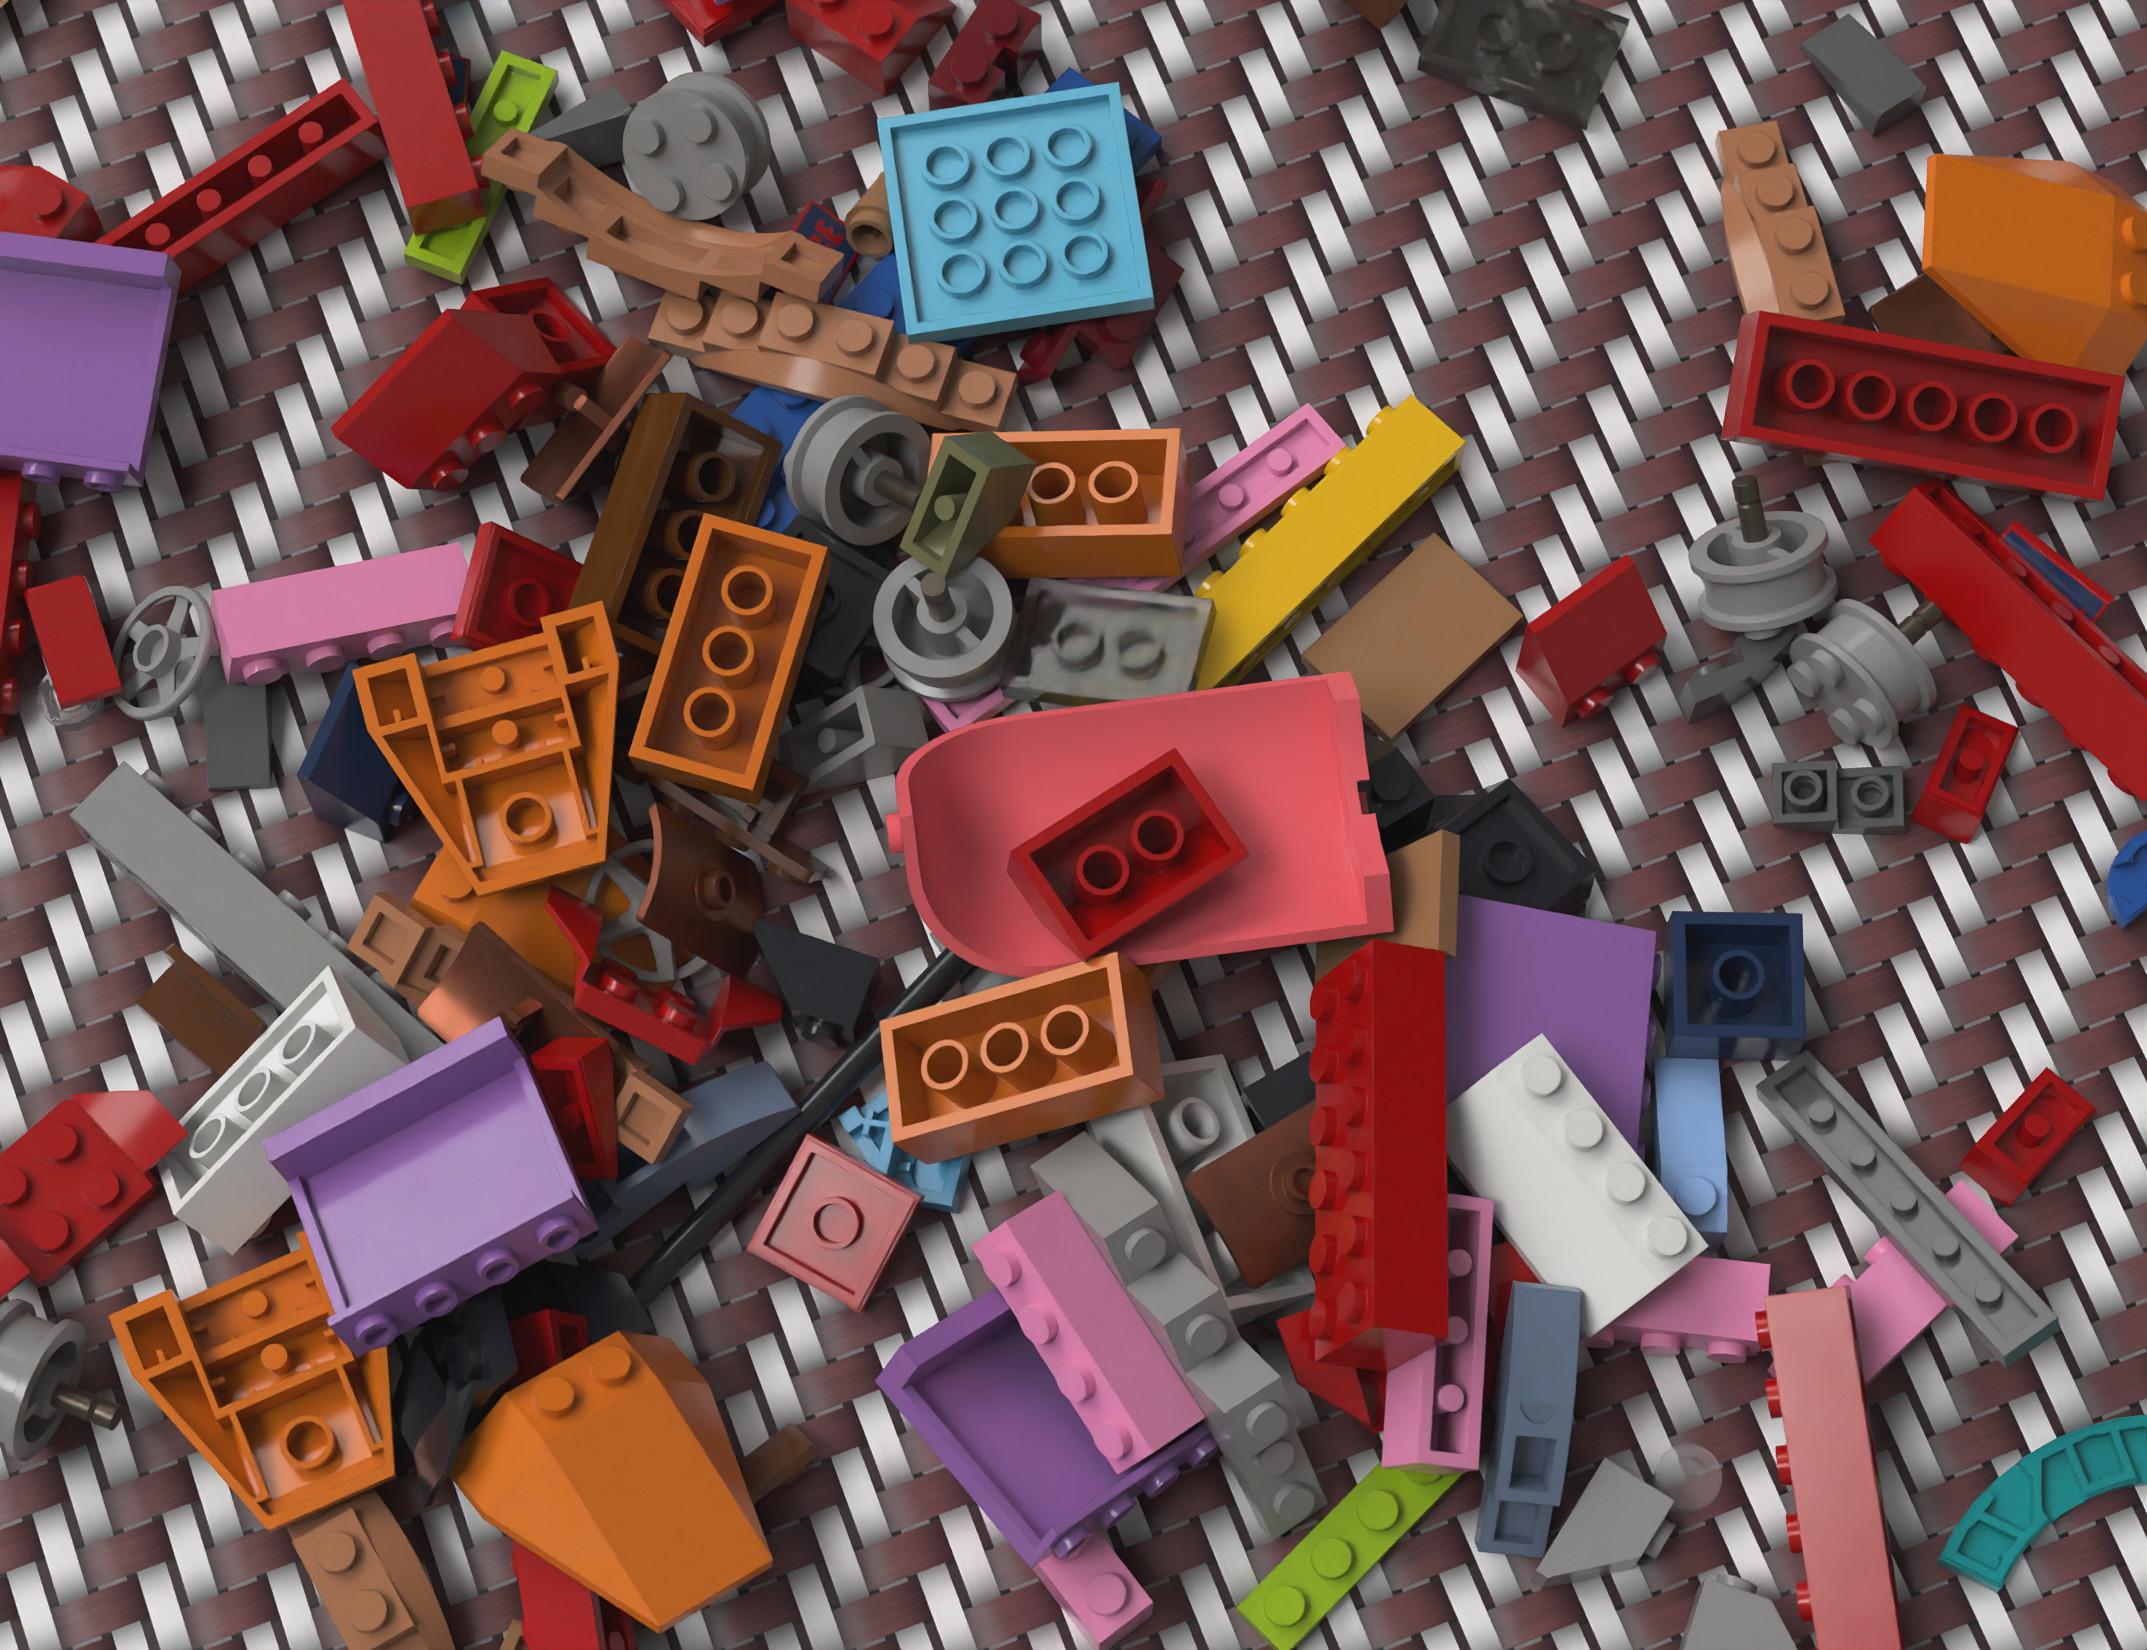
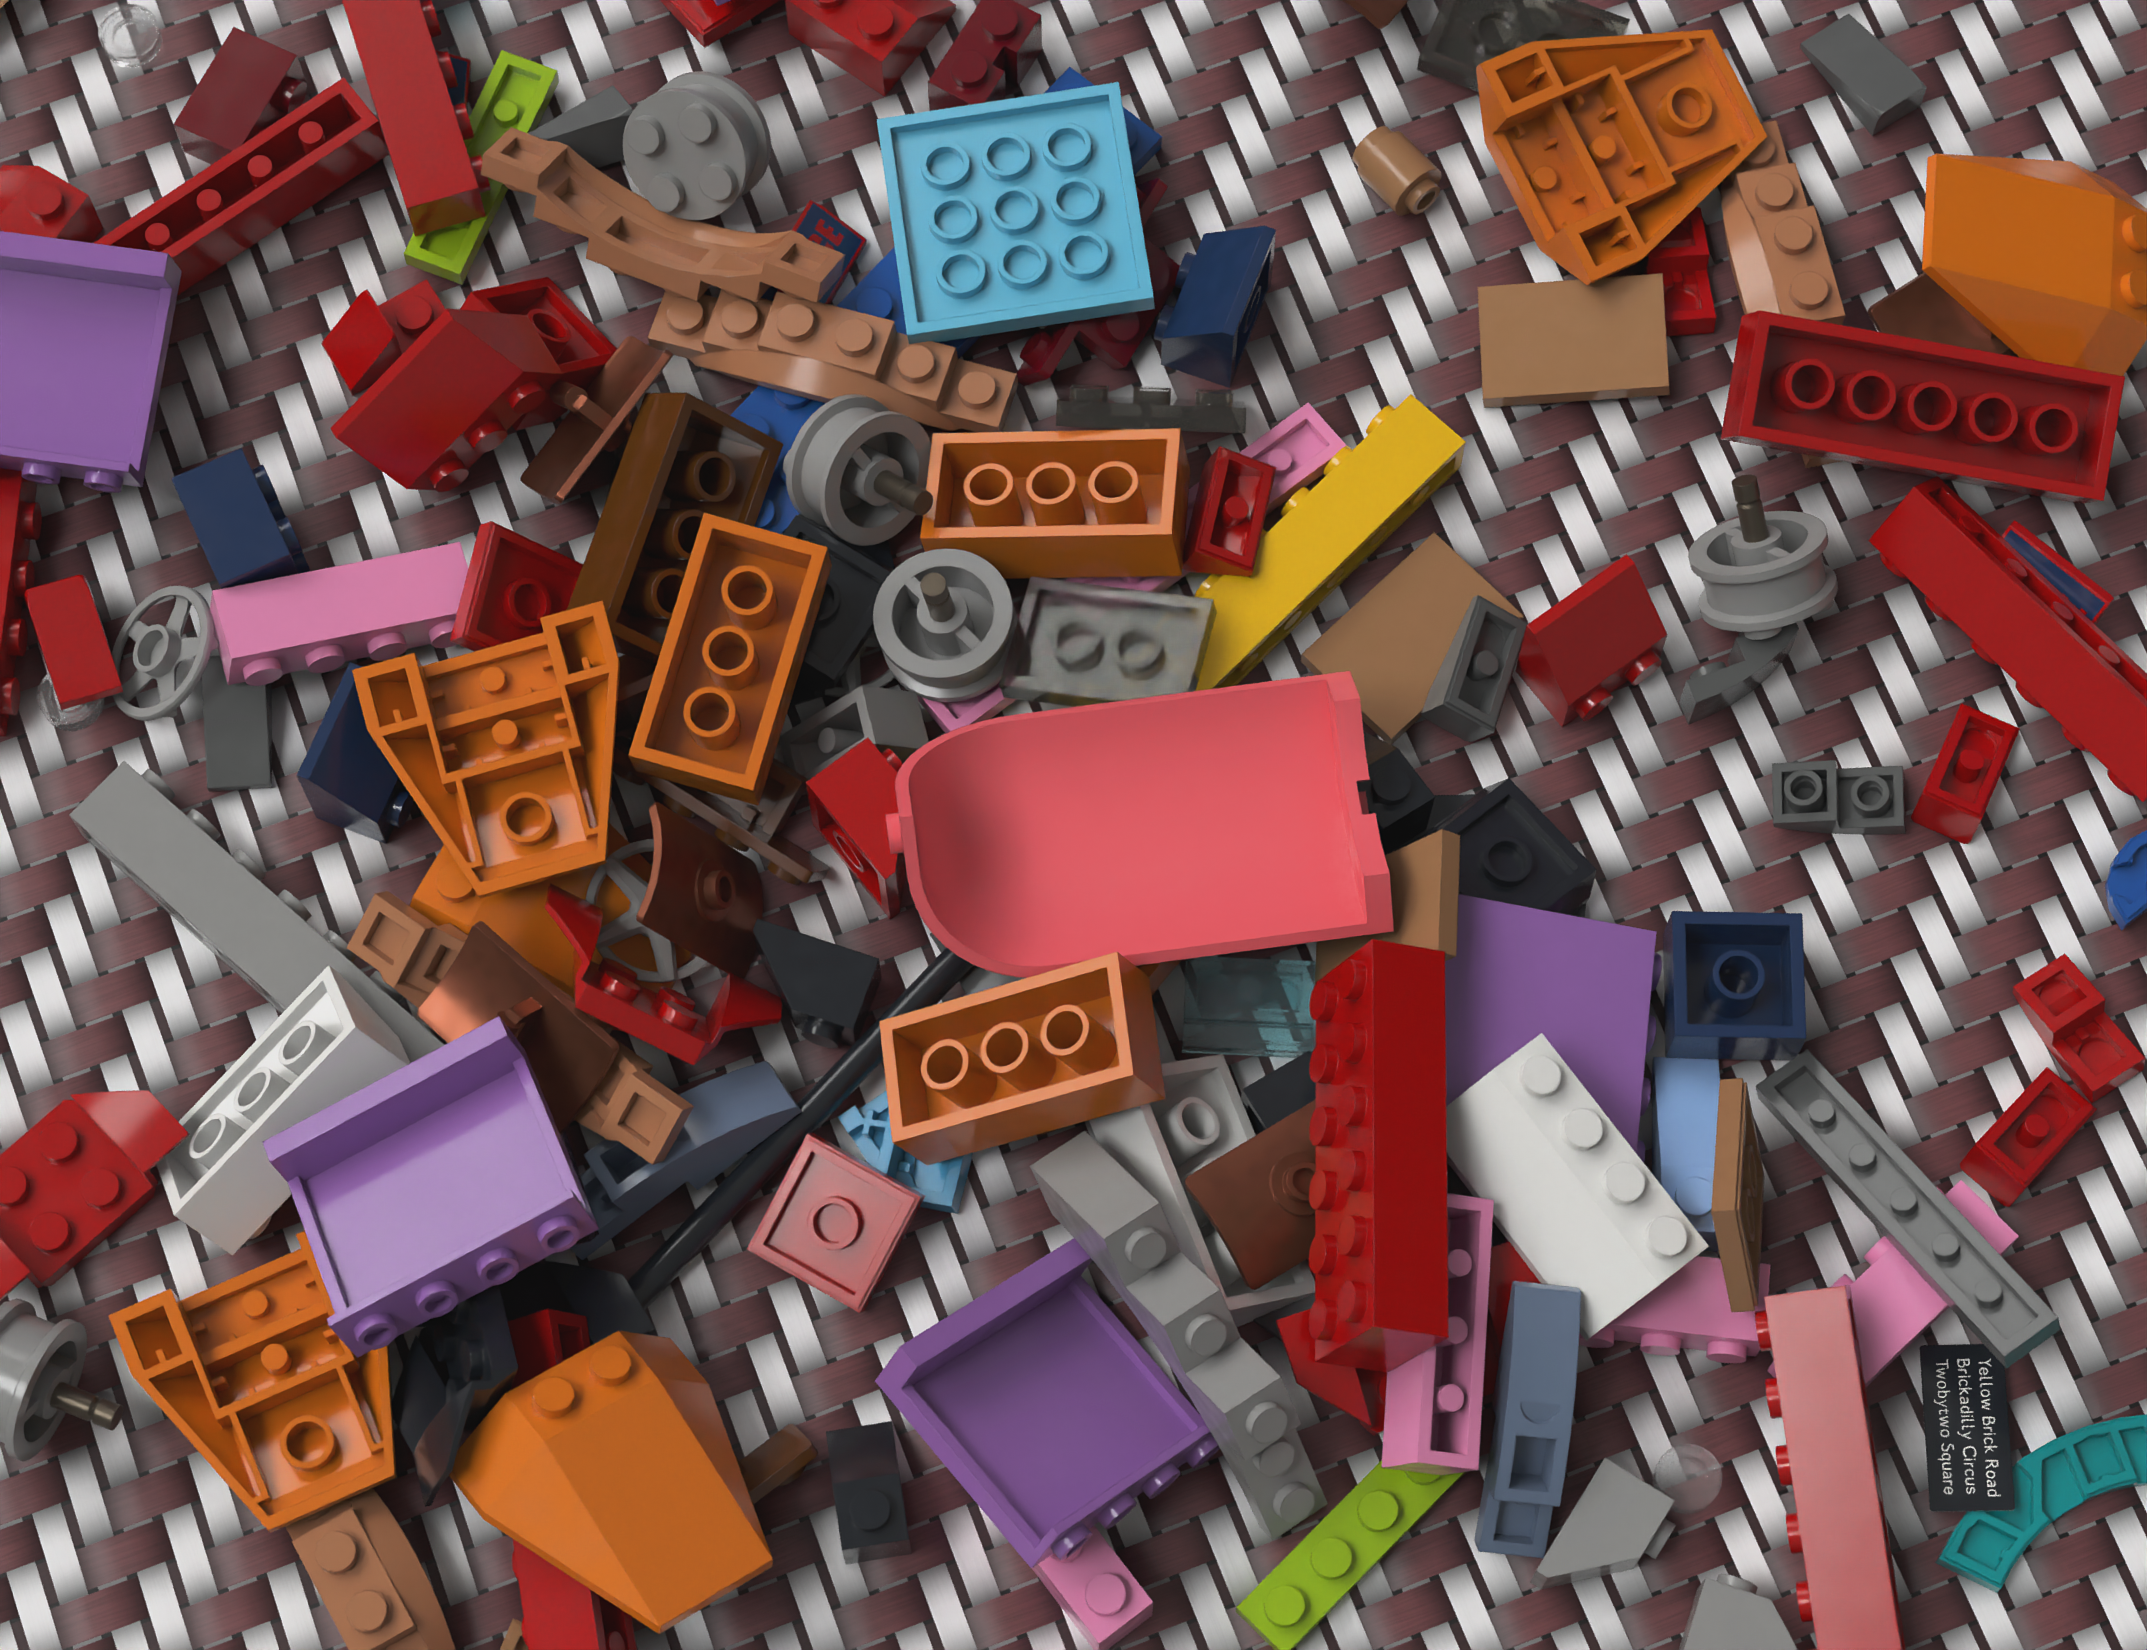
reddish brown panel [135,942,268,1079] -> none
red slope [530,1037,618,1180] -> none
medium nougat cone [845,171,894,258] -> none
olive slope [899,431,1037,579] -> none
bright pink brick [971,1189,1206,1475] -> none
red slope [1006,748,1250,962] -> none
light grey wheel [1787,599,1944,748] -> none
none -> clear tile [98,4,162,67]
none -> dark blue brick [171,448,311,589]
none -> dark red brick [173,27,307,165]
none -> red slope [321,279,446,396]
none -> red slope [806,737,906,919]
none -> black slope [826,1421,912,1565]
none -> clear smoke plate [1056,384,1246,433]
none -> dark blue slope [1154,226,1276,388]
none -> red slope [1182,446,1277,577]
none -> clear light blue plate [1182,956,1315,1058]
none -> medium nougat brick [1352,126,1441,216]
none -> dark grey slope [1421,595,1529,742]
none -> orange wedge [1476,29,1768,285]
none -> medium nougat tile [1478,273,1670,408]
none -> red slope [1642,207,1716,336]
none -> medium nougat tile [1711,1078,1765,1312]
none -> black sticker [1919,1344,2015,1512]
none -> red slope [2012,954,2145,1104]

